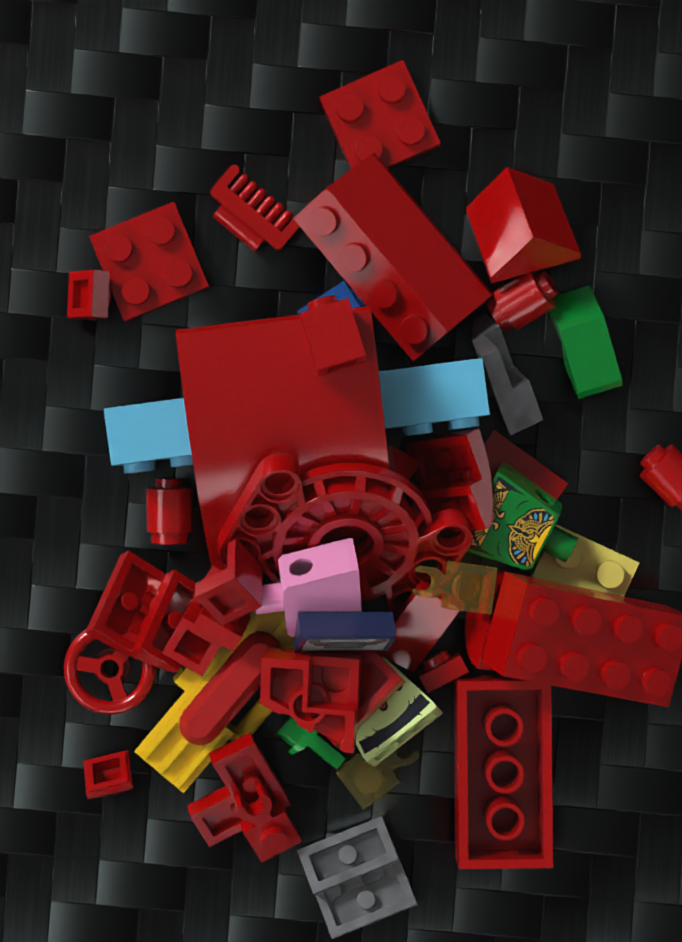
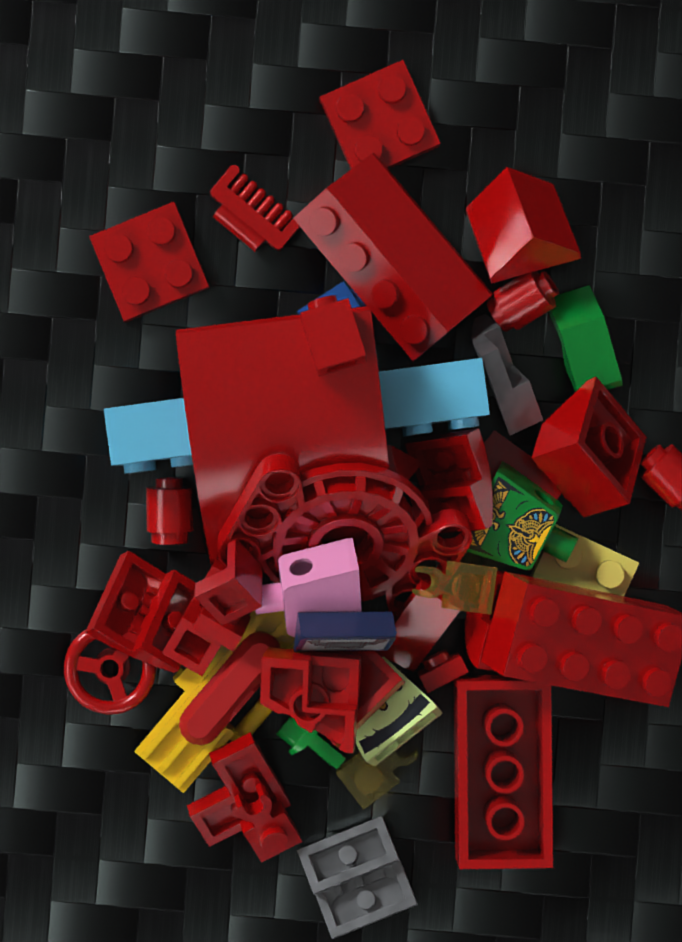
red plate [67,270,111,319] -> none
red slope [84,750,133,799] -> none
none -> red slope [531,377,647,517]

